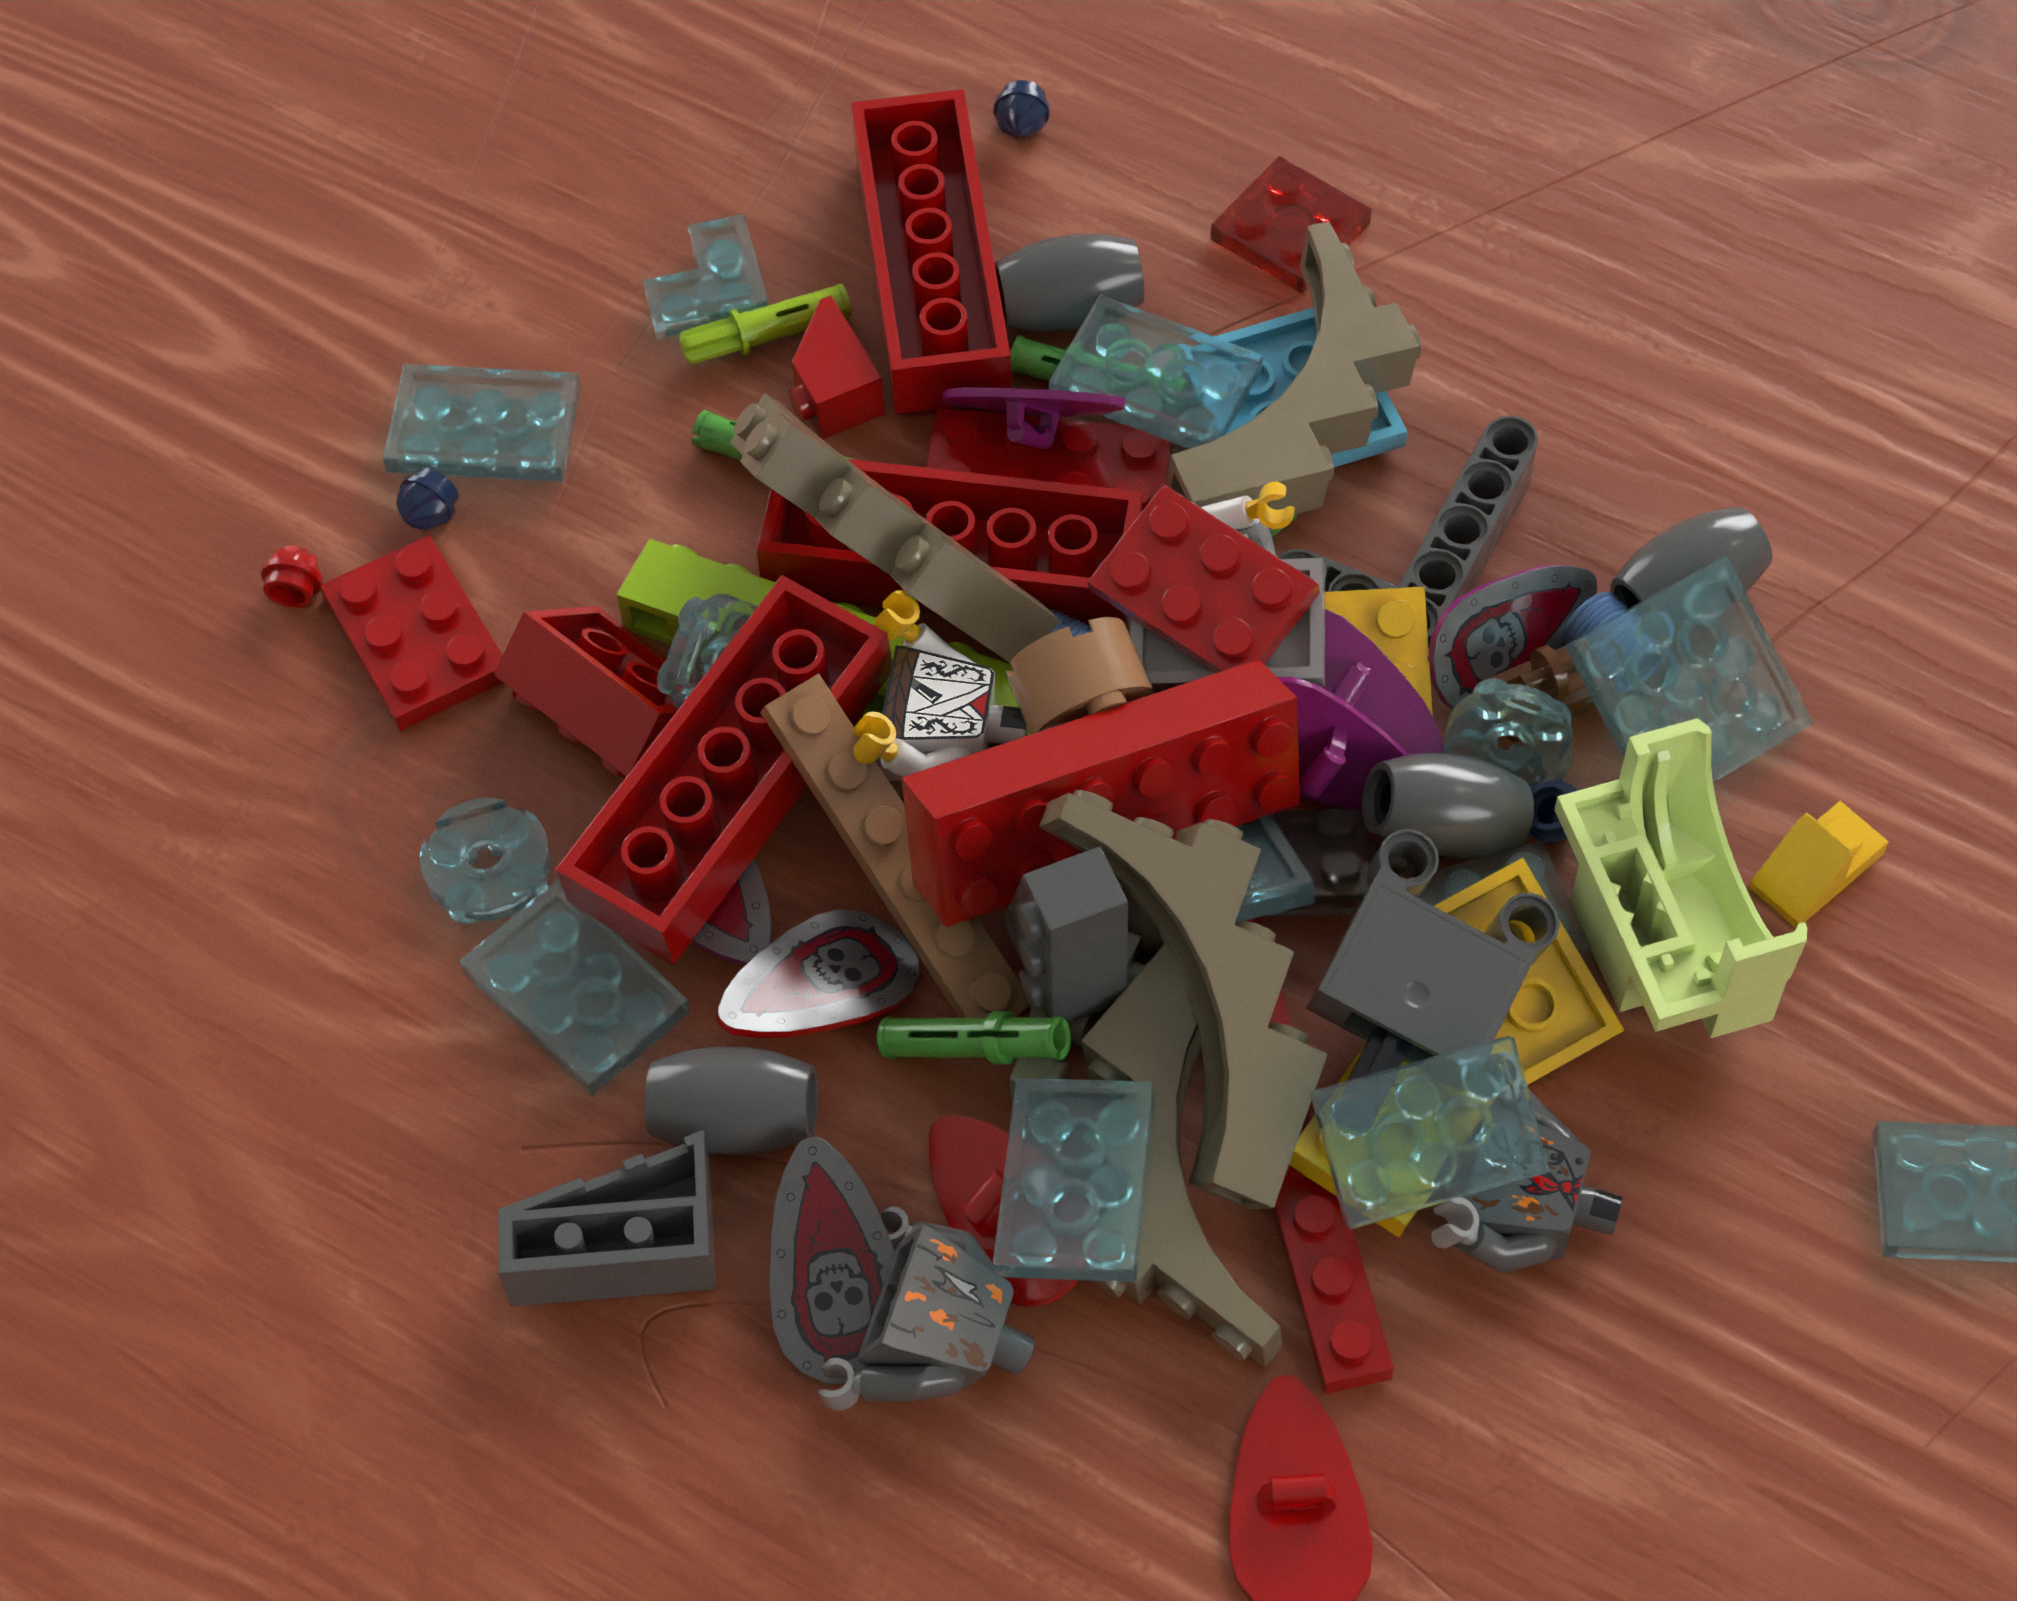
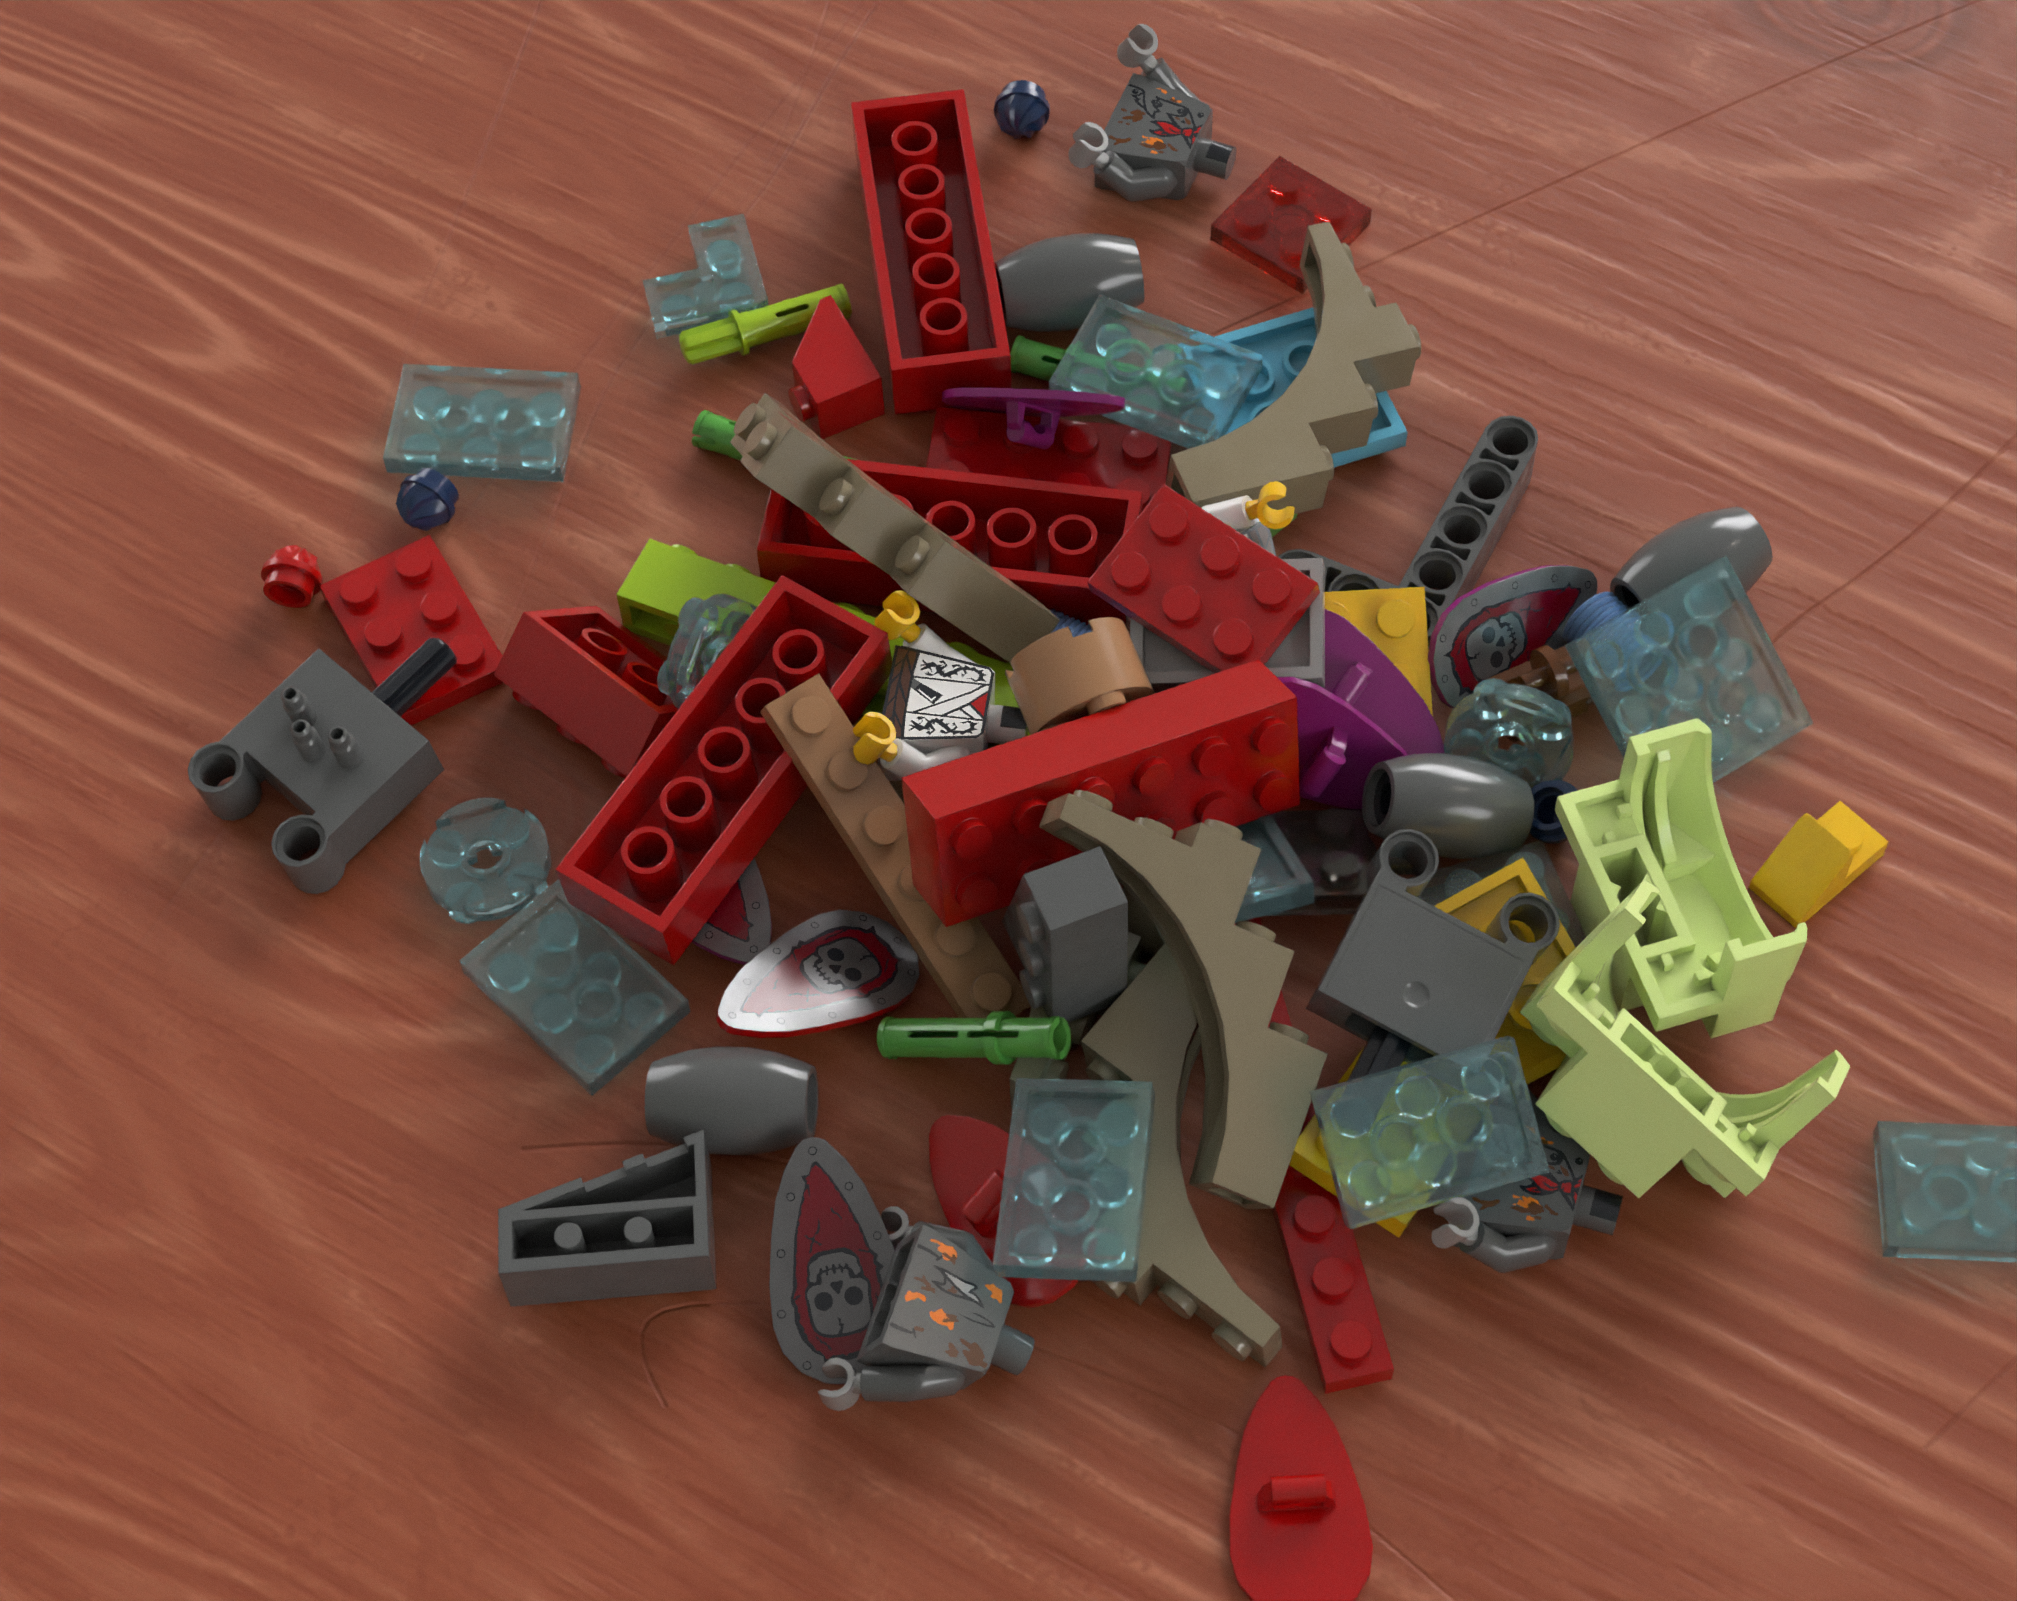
none -> dark grey piece [188,637,457,894]
none -> dark grey torso [1069,24,1237,202]
none -> yellowish green piece [1520,880,1850,1198]

